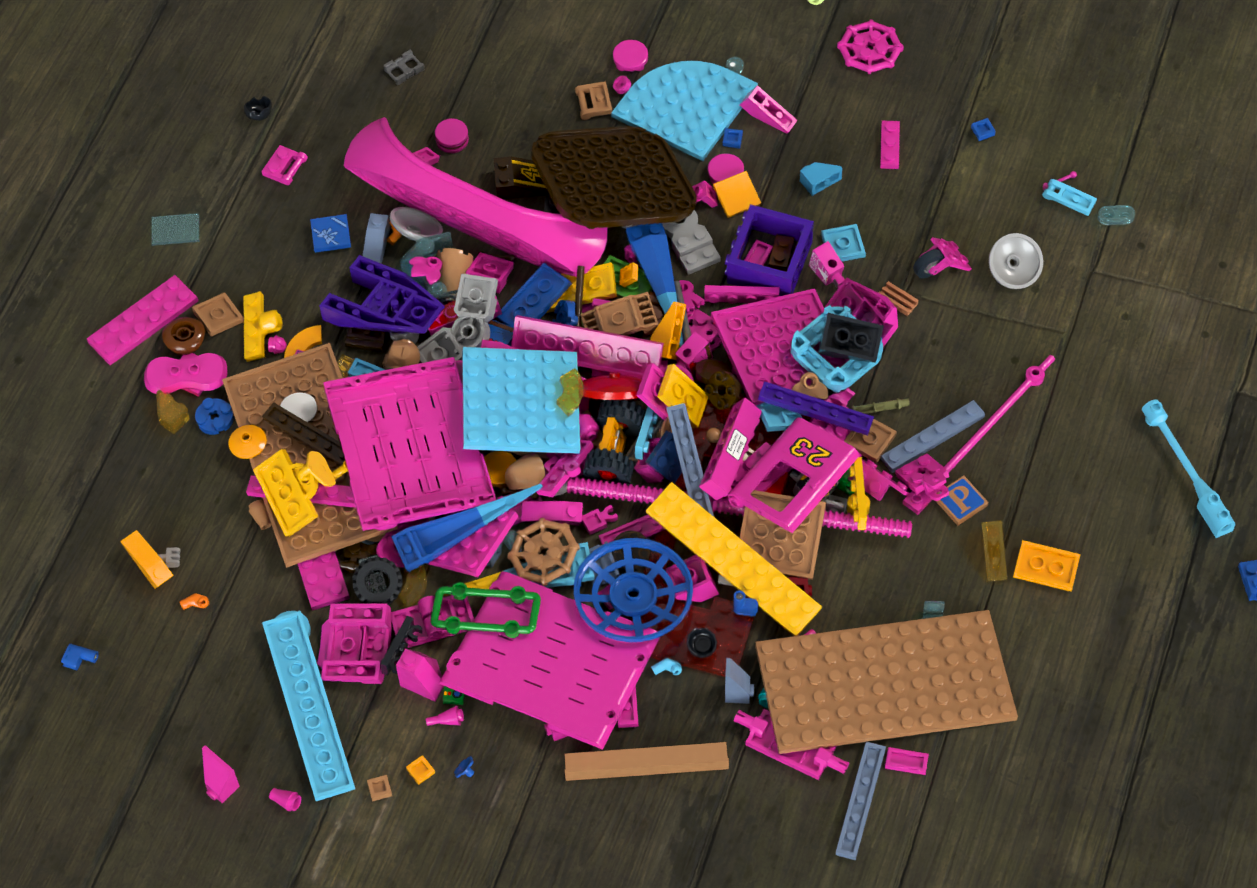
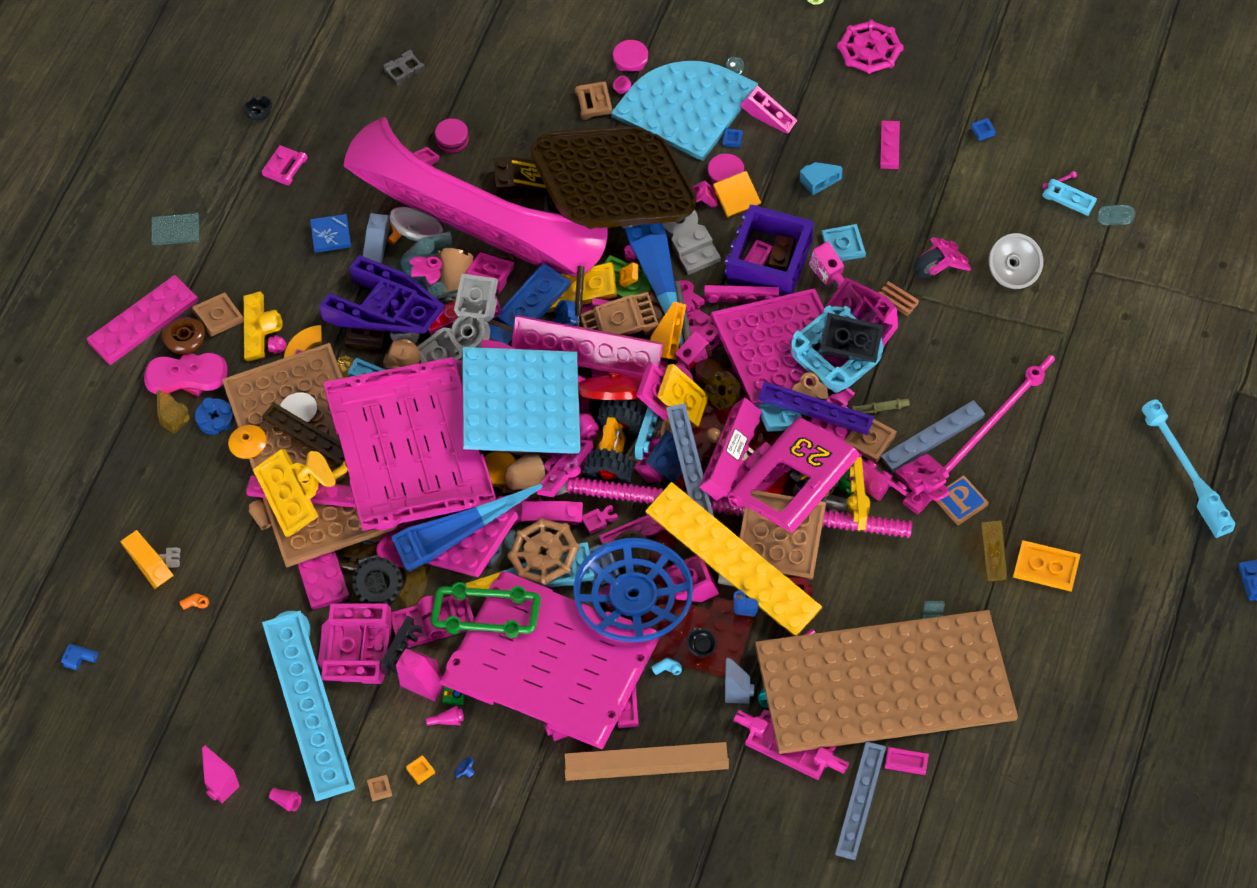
clear yellow tile [556,368,583,417] -> none

